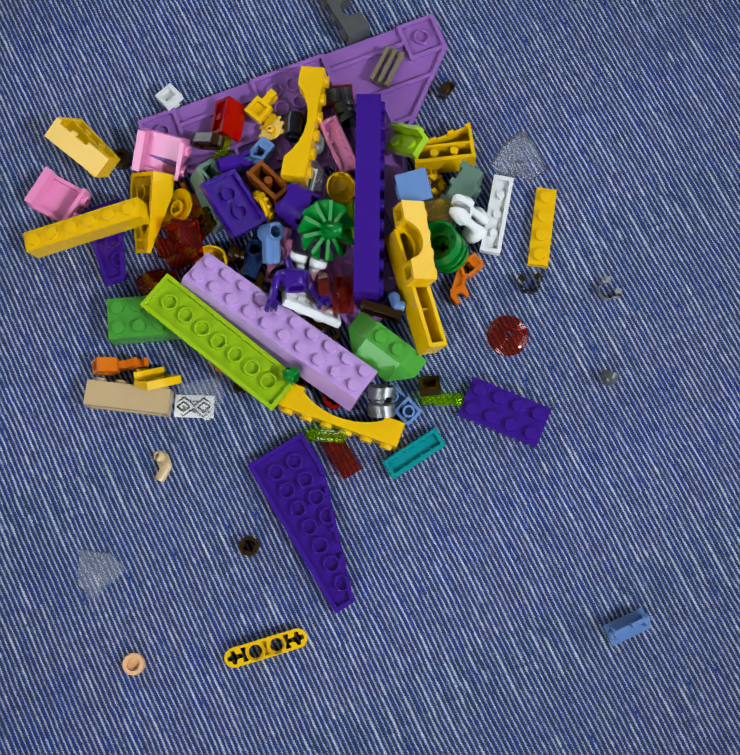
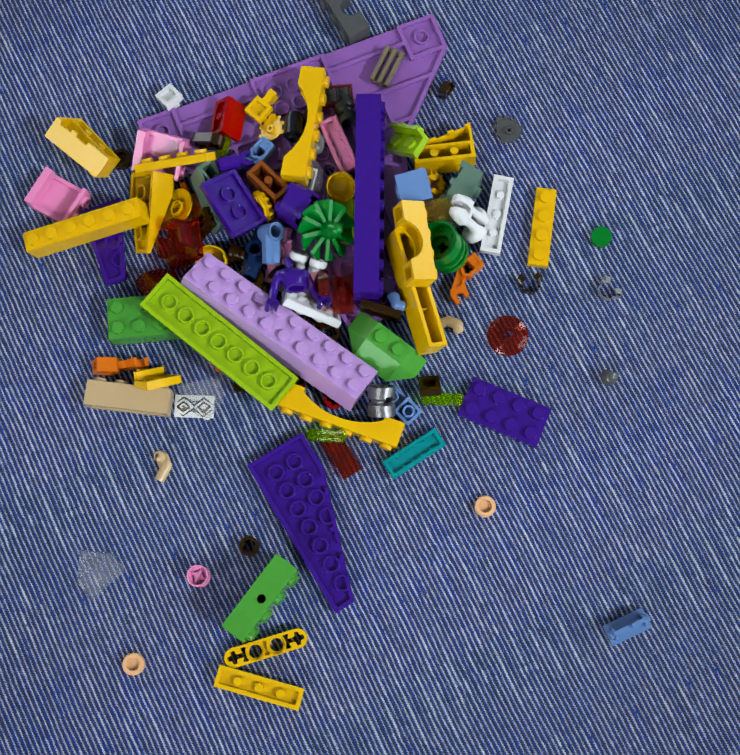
green hinge [282,366,301,385] -> none
clear slope [490,130,547,181] -> none
none -> yellow plate [134,149,216,173]
none -> bright pink wheel [186,565,211,588]
none -> yellow plate [213,664,305,711]
none -> bright green brick [221,553,300,642]
none -> tan arm [440,316,464,334]
none -> light nougat tile [474,496,496,518]
none -> dark grey piece [493,116,523,144]
none -> green tile [590,226,612,248]

